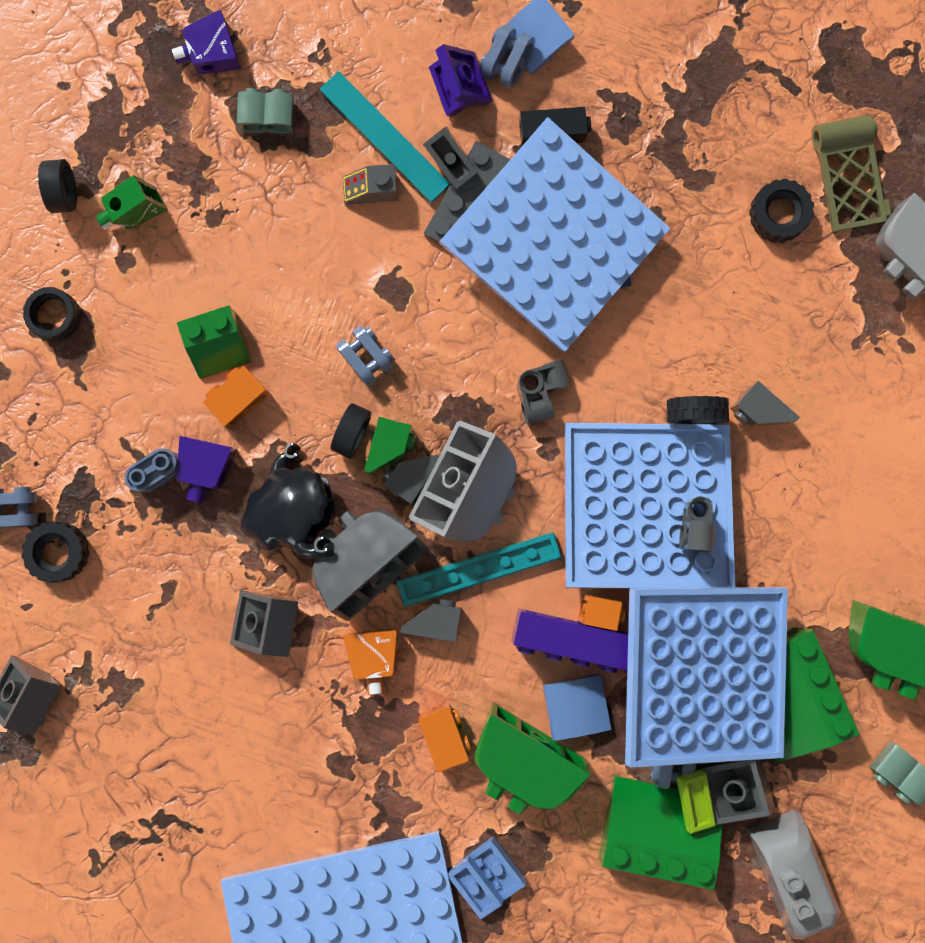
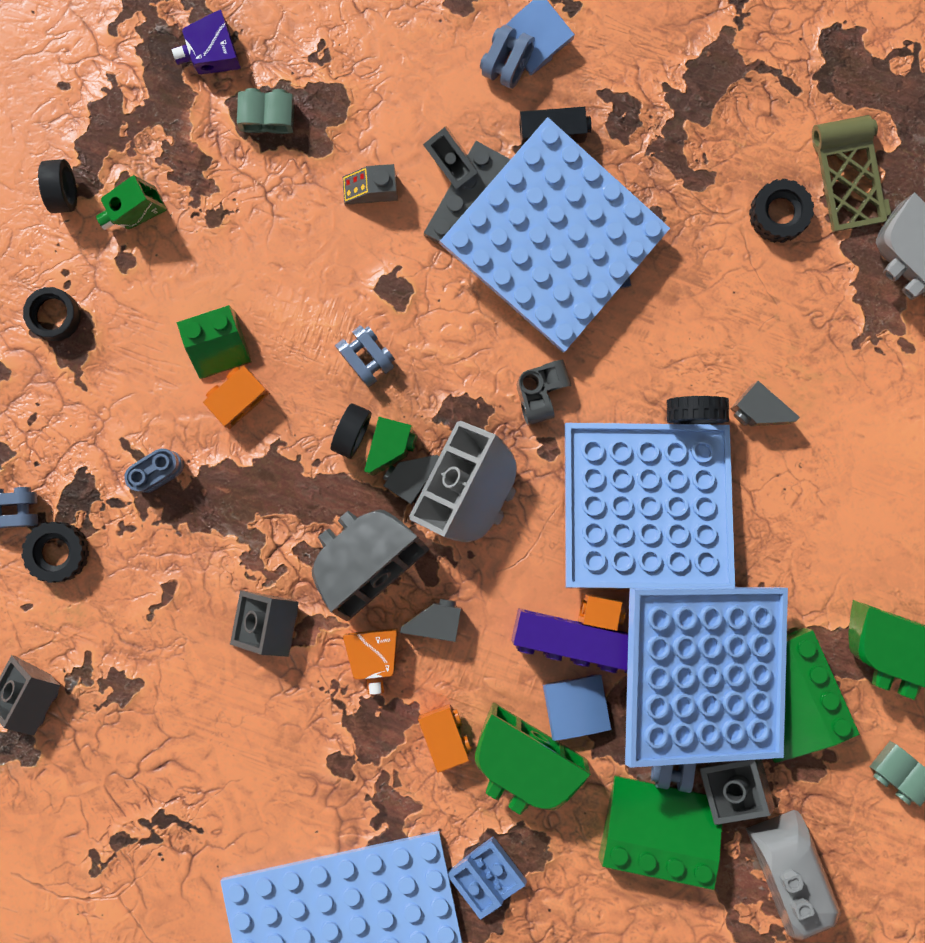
dark purple torso [177,436,236,503] -> none
black piece [240,443,337,558] -> none
teal tile [319,71,450,204] -> none
teal tile [396,532,562,607] -> none
dark purple bracket [429,44,493,117] -> none
lime tile [677,769,716,834] -> none
dark grey piece [679,496,715,552] -> none

